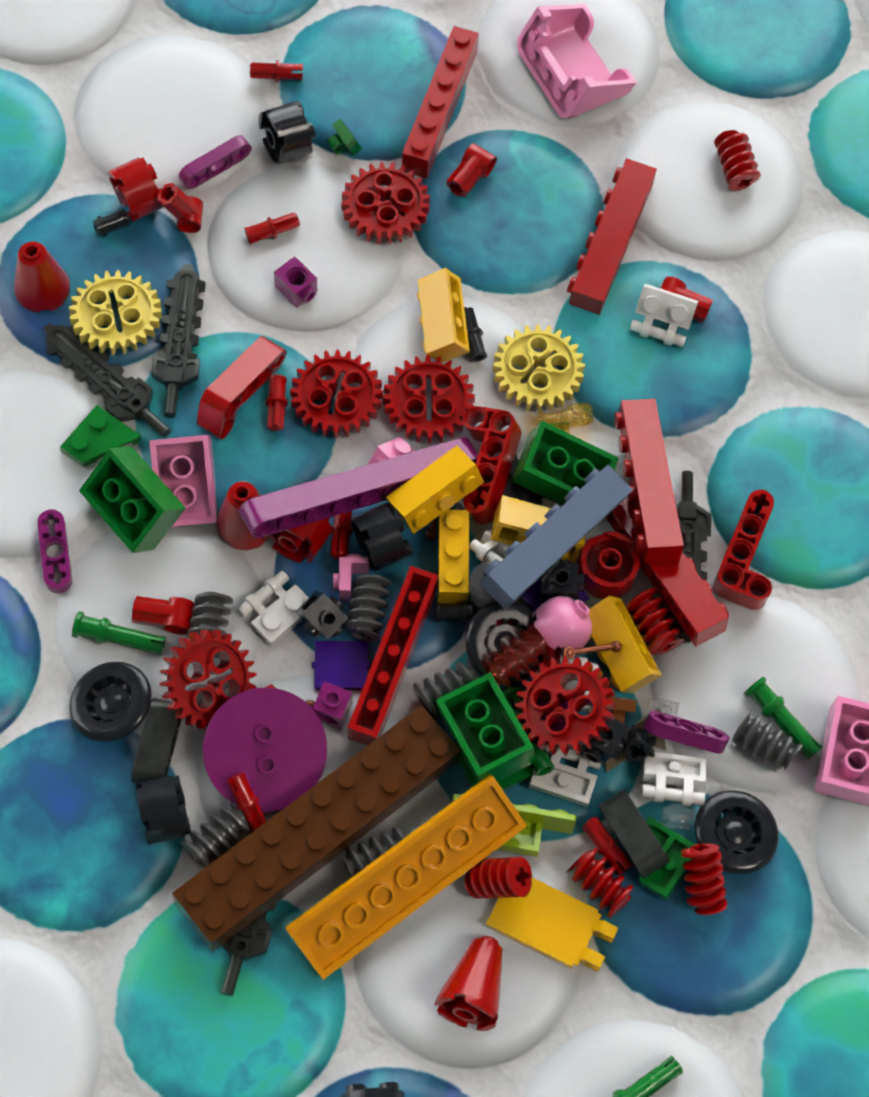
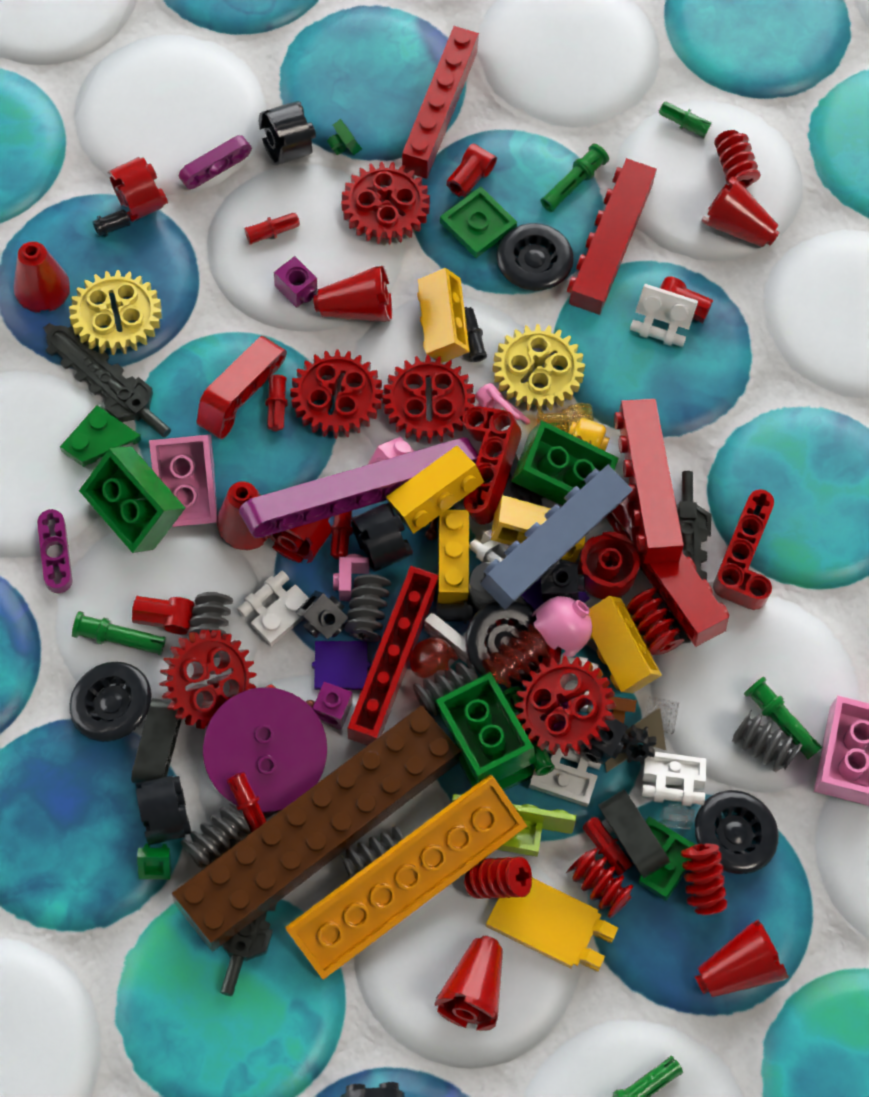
pearl dark grey bar [151,263,206,418] -> none
red piece [157,183,204,233] -> none
red axle [250,60,303,82] -> none
bright pink windscreen [517,4,637,118] -> none
copper hinge [562,640,622,659] -> none
magenta beam [644,711,730,754] -> none
none -> green tile [137,843,172,879]
none -> red cone [313,266,392,322]
none -> clear red hair [410,637,458,679]
none -> white tile [424,613,470,663]
none -> green plate [440,186,517,258]
none -> bright pink plant [475,383,530,455]
none -> black wheel [497,223,574,291]
none -> green pin [540,143,609,212]
none -> yellow head [568,418,610,451]
none -> green axle [659,101,712,138]
none -> red cone [695,919,789,997]
none -> red cone [700,176,780,247]

